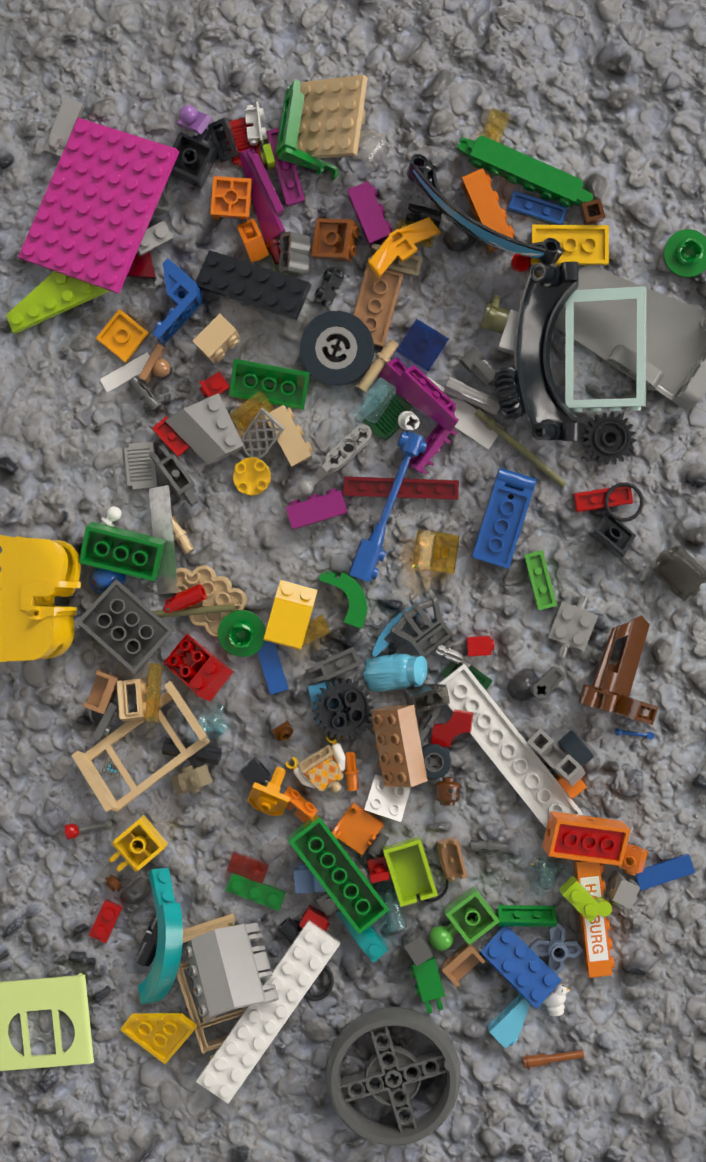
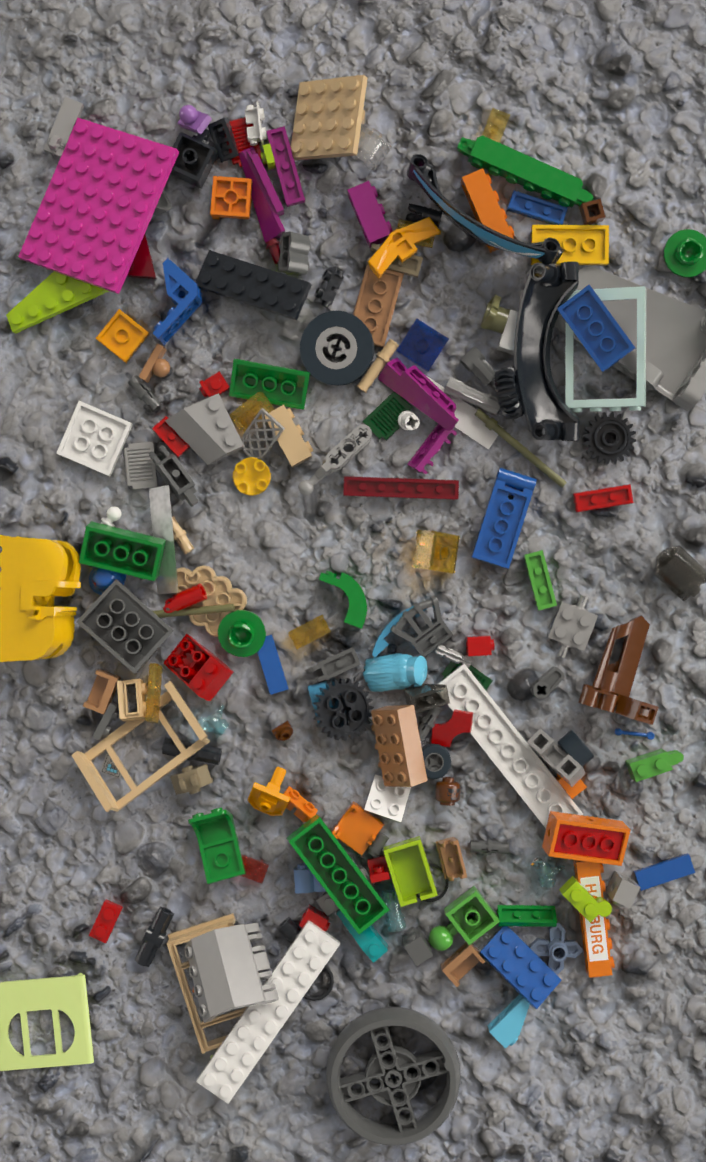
hinge [65,820,112,840] -> none
white sticker [100,352,150,392] -> none
reddish brown plate [105,874,123,892] -> none
yellow hinge [108,815,168,872] -> none
yellow plate [120,1013,197,1064] -> none
light grey plate [137,221,173,256] -> none
teal arch [138,868,183,1005] -> none
tan brick [193,314,240,364] -> none
green plate [225,871,286,911] -> none
orange slope [236,218,269,263] -> none
black brick [240,756,271,786] -> none
yellow slope [264,580,318,650] -> none
green hinge [275,80,338,181] -> none
magenta brick [286,488,348,530] -> none
torso [286,736,346,793] -> none
dark orange plate [311,218,359,262] -> none
orange axle [344,752,359,791] -> none
blue bar [348,431,427,582] -> none
clear light blue slope [359,377,396,425] -> none
green hinge [409,953,445,1014] -> none
red tile [511,254,531,273] -> none
dark orange pin [522,1050,584,1070] -> none
white animal [543,984,570,1016] -> none
black slope [588,511,636,558] -> none
black piece [604,482,644,522] -> none
orange brick [619,844,648,875] -> none
none -> white plate [57,401,133,477]
none -> green bracket [188,808,246,884]
none -> blue plate [557,284,636,372]
none -> bright green hinge [625,749,684,782]

